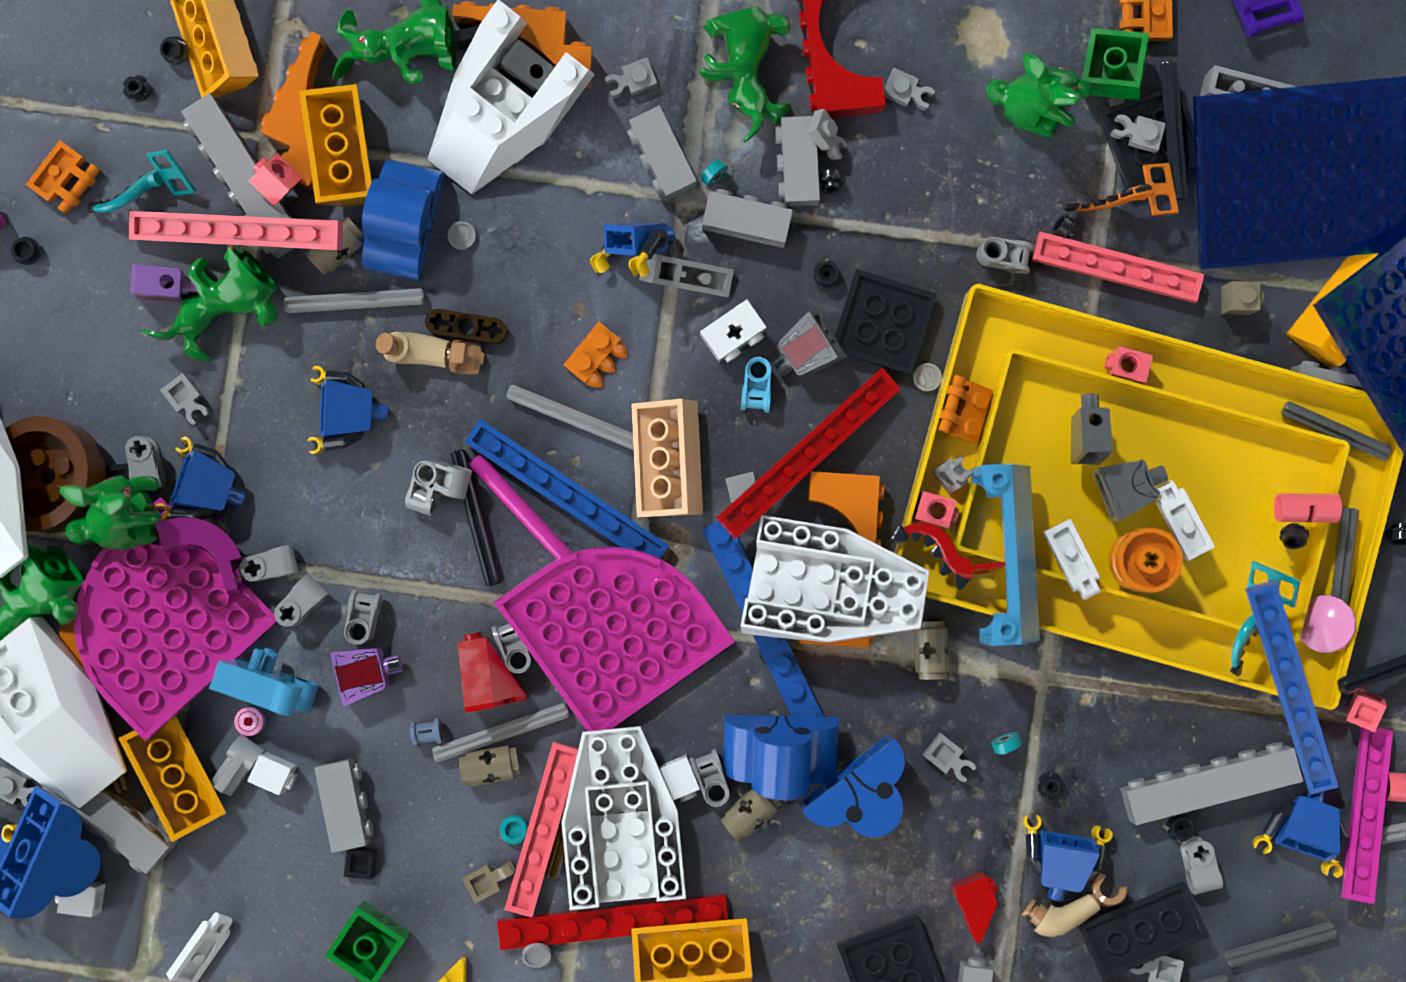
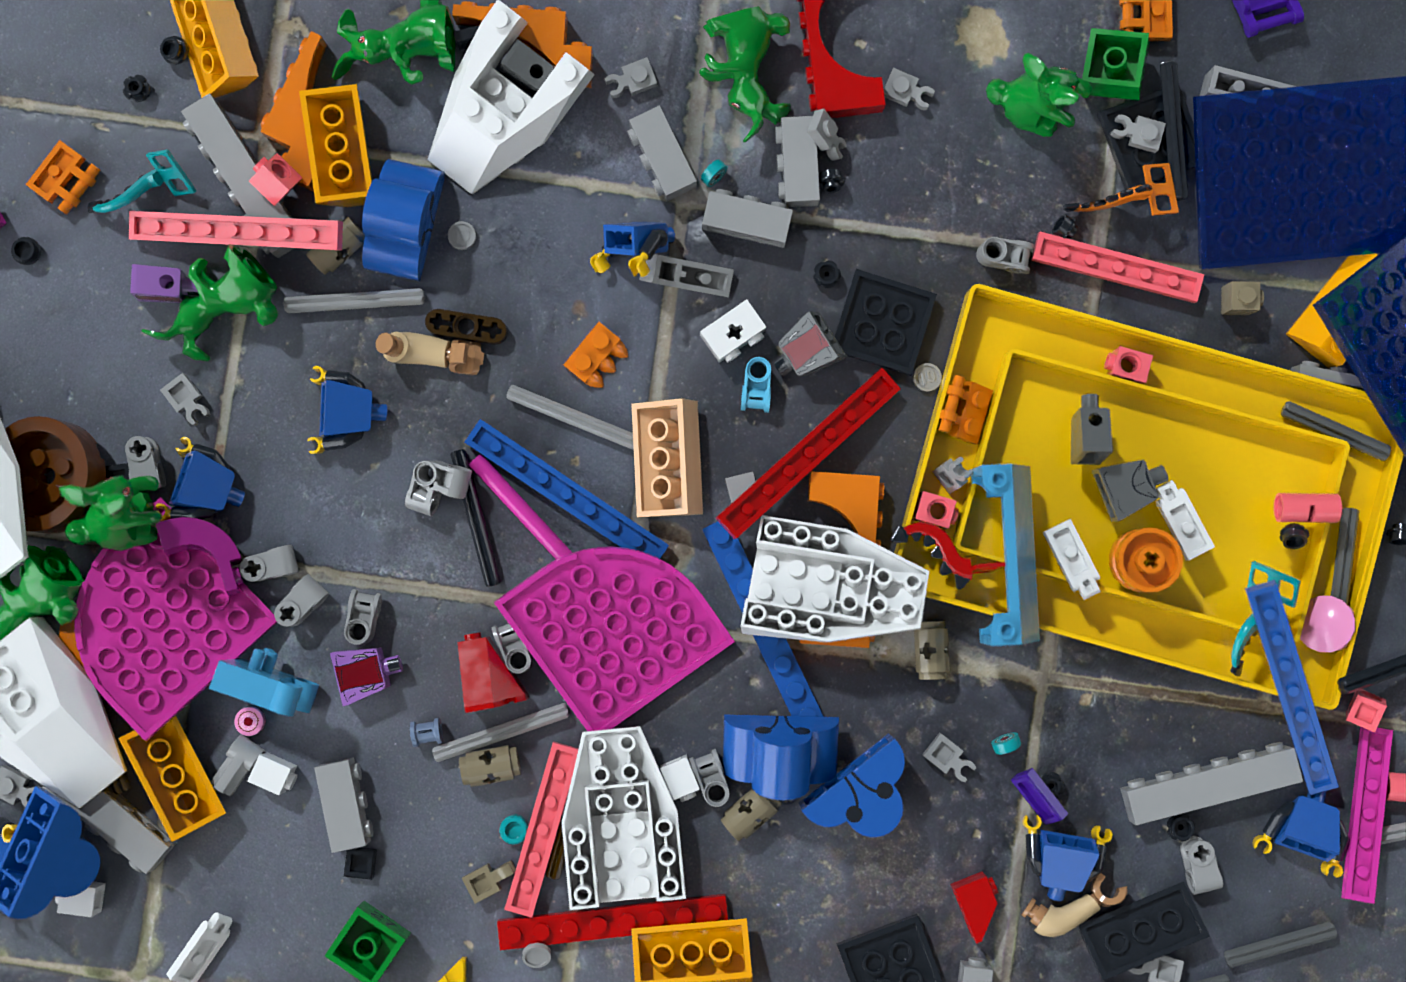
none -> dark purple tile [1011,768,1068,825]

